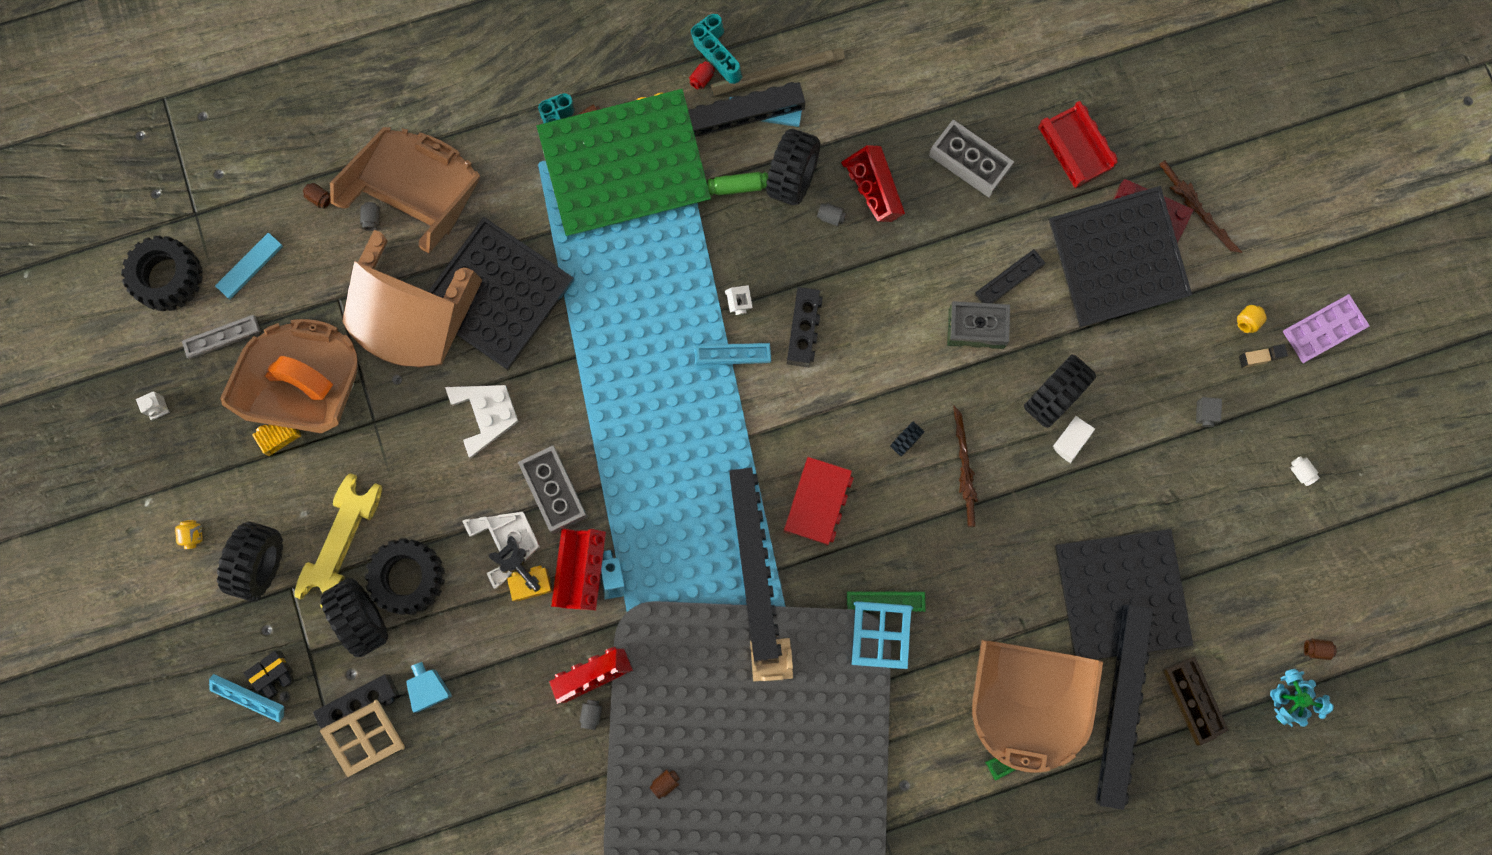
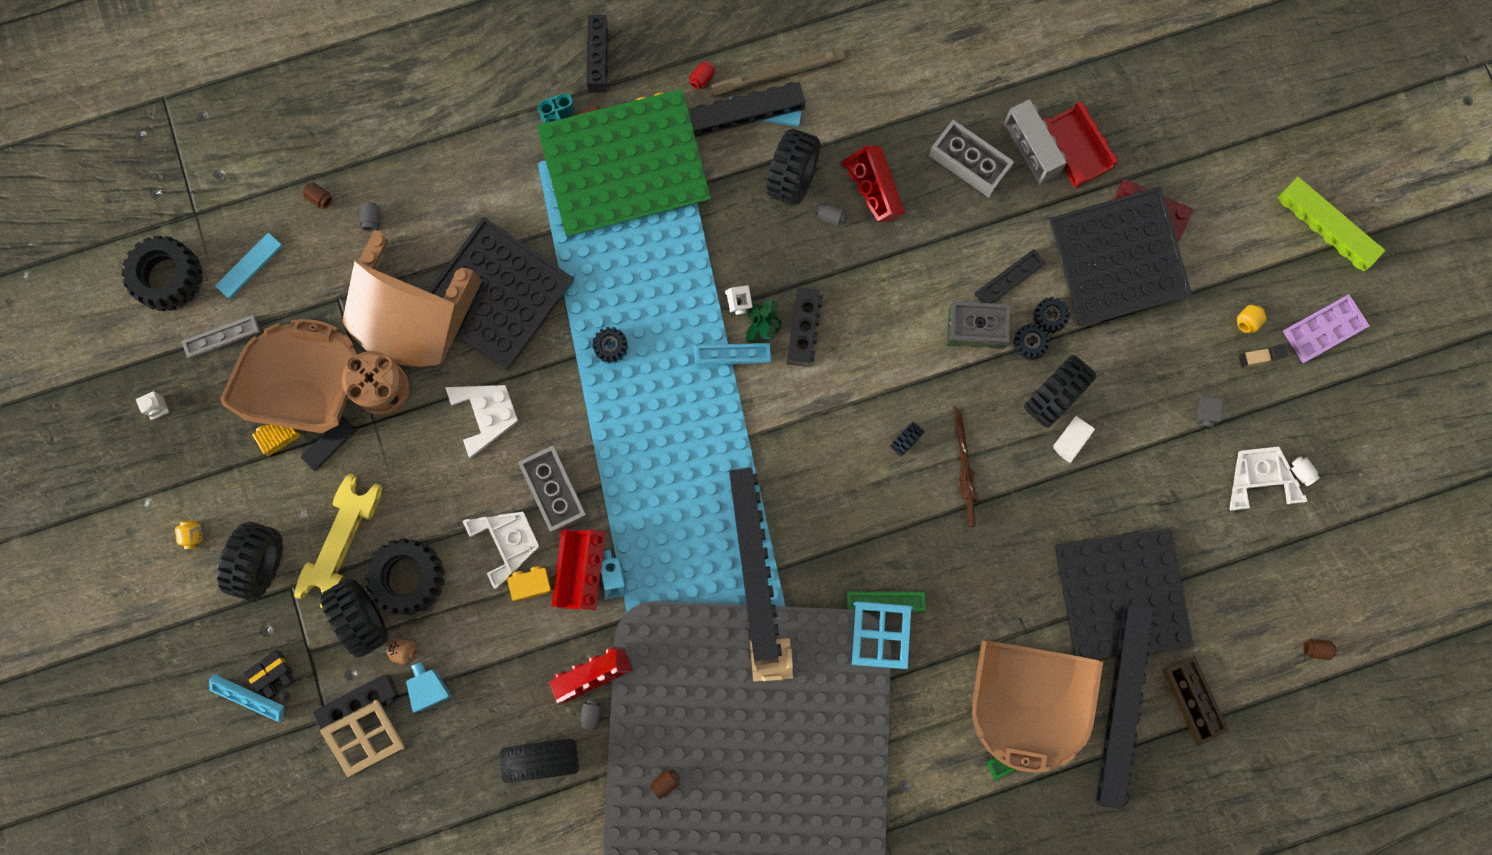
orange arch [265,356,333,400] -> none
medium nougat windscreen [330,127,480,253] -> none
black piece [489,536,541,592] -> none
teal beam [691,14,742,84] -> none
bright green axle [708,171,768,196] -> none
red panel [784,457,854,546] -> none
reddish brown sword [1159,160,1242,253] -> none
medium azure plant [1270,669,1334,727] -> none
none -> black tile [301,416,357,471]
none -> medium nougat piece [342,351,410,416]
none -> medium nougat head [386,637,418,665]
none -> black tyre [499,739,579,783]
none -> black brick [586,15,608,93]
none -> black bush [592,327,628,363]
none -> dark green plant [746,300,781,343]
none -> light grey brick [1004,99,1067,185]
none -> black bush [1013,323,1050,360]
none -> black bush [1033,297,1070,333]
none -> white wing [1230,447,1307,511]
none -> lime brick [1277,177,1386,272]

